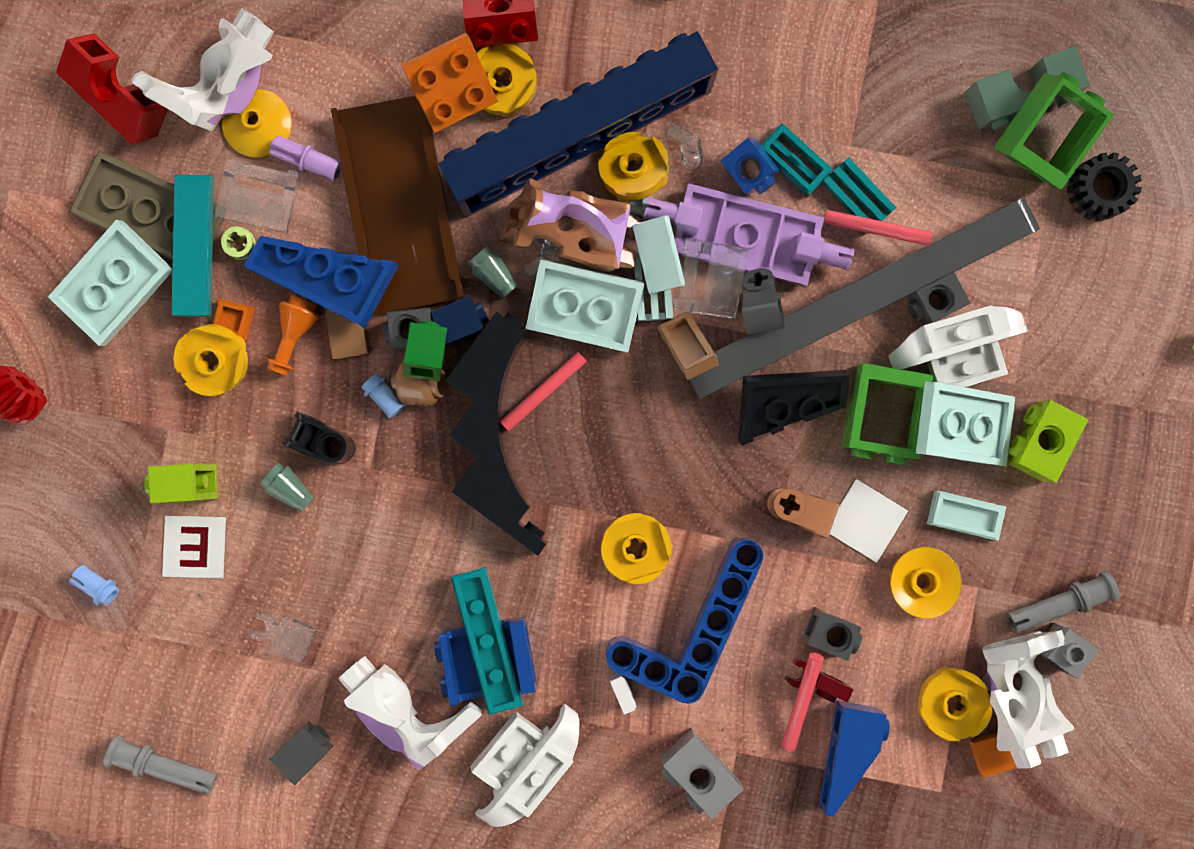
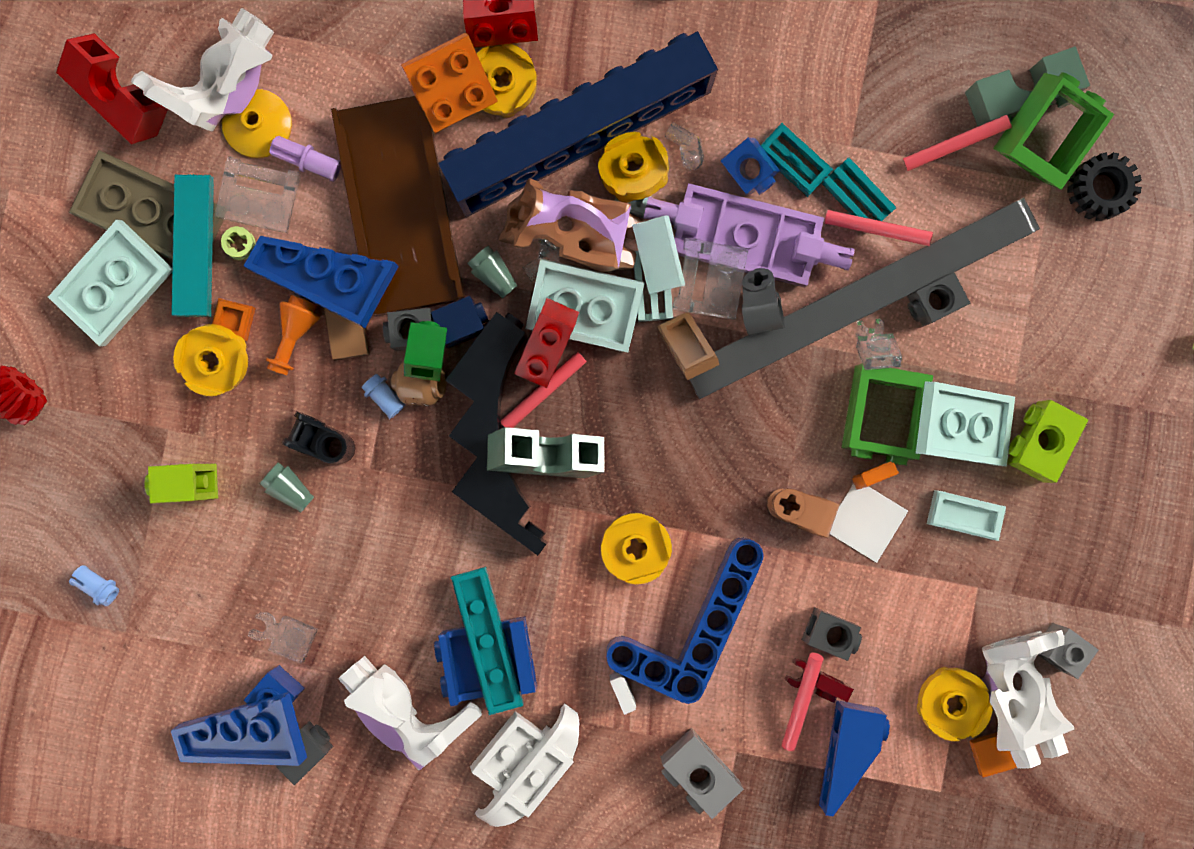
light grey pin [103,735,218,796] -> none
white sticker [162,515,226,579] -> none
black wing [738,370,850,446] -> none
white plate [888,305,1028,387] -> none
yellow dish [890,547,962,618] -> none
light grey pin [1006,571,1121,634] -> none
none -> blue wing [171,692,307,766]
none -> blue brick [244,665,305,704]
none -> sand green arch [487,427,604,479]
none -> red brick [514,298,579,388]
none -> orange tile [852,461,899,490]
none -> clear plate [856,319,902,370]
none -> coral bar [903,115,1012,171]

